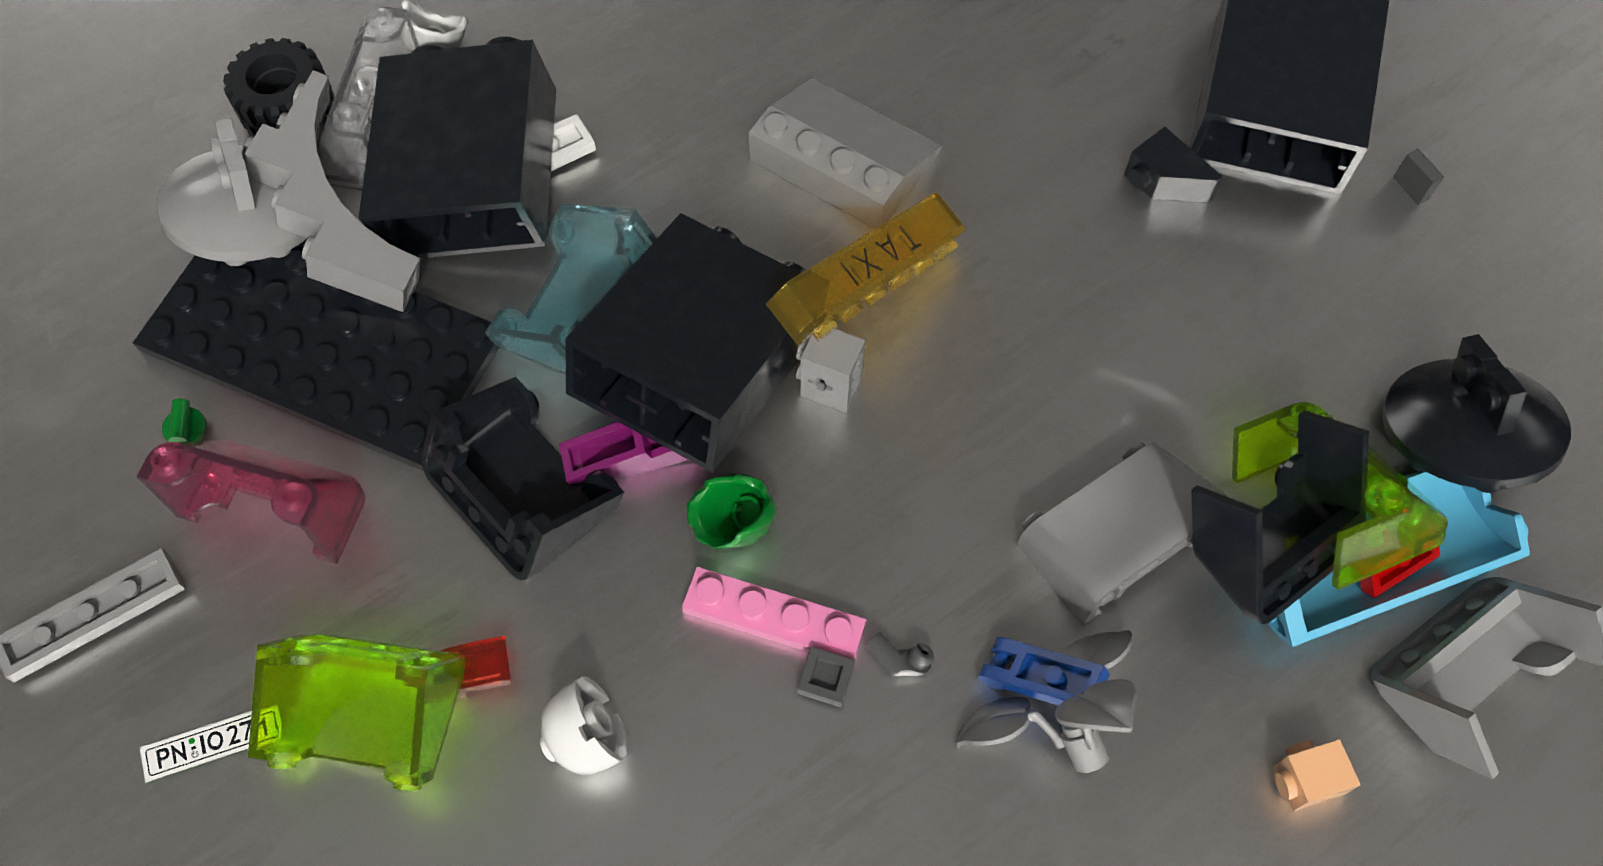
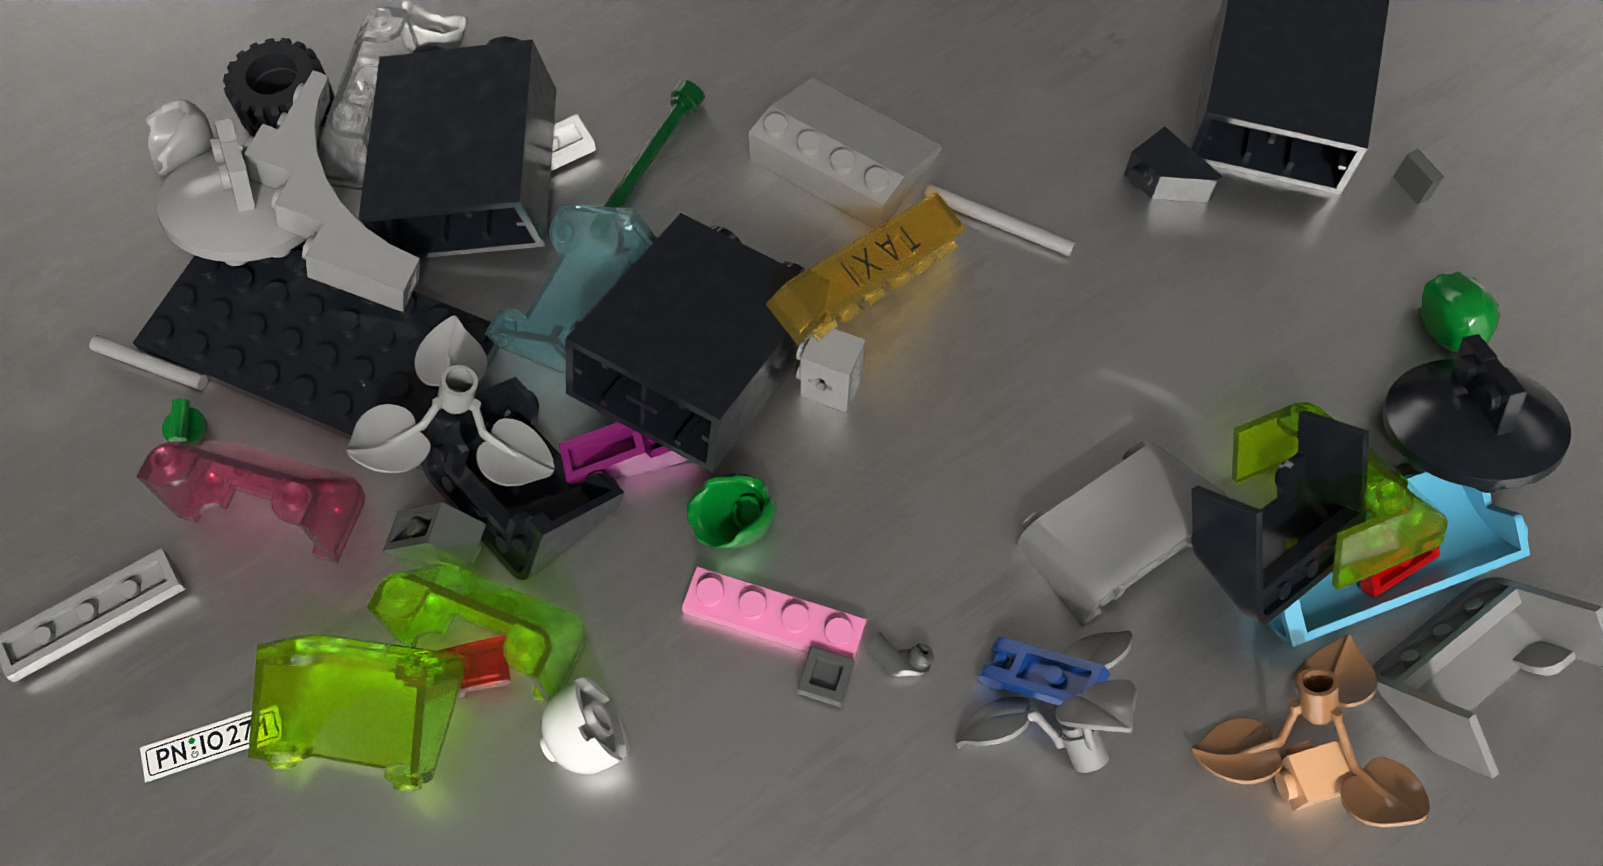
none -> light grey bar [89,335,208,390]
none -> light grey hair [146,99,213,176]
none -> light grey plant [346,315,555,486]
none -> clear neon green windscreen [366,563,588,704]
none -> dark grey slope [383,502,486,568]
none -> dark green piece [592,80,705,233]
none -> light grey bar [924,183,1076,257]
none -> medium nougat plant [1192,634,1430,827]
none -> green hair [1418,272,1500,352]

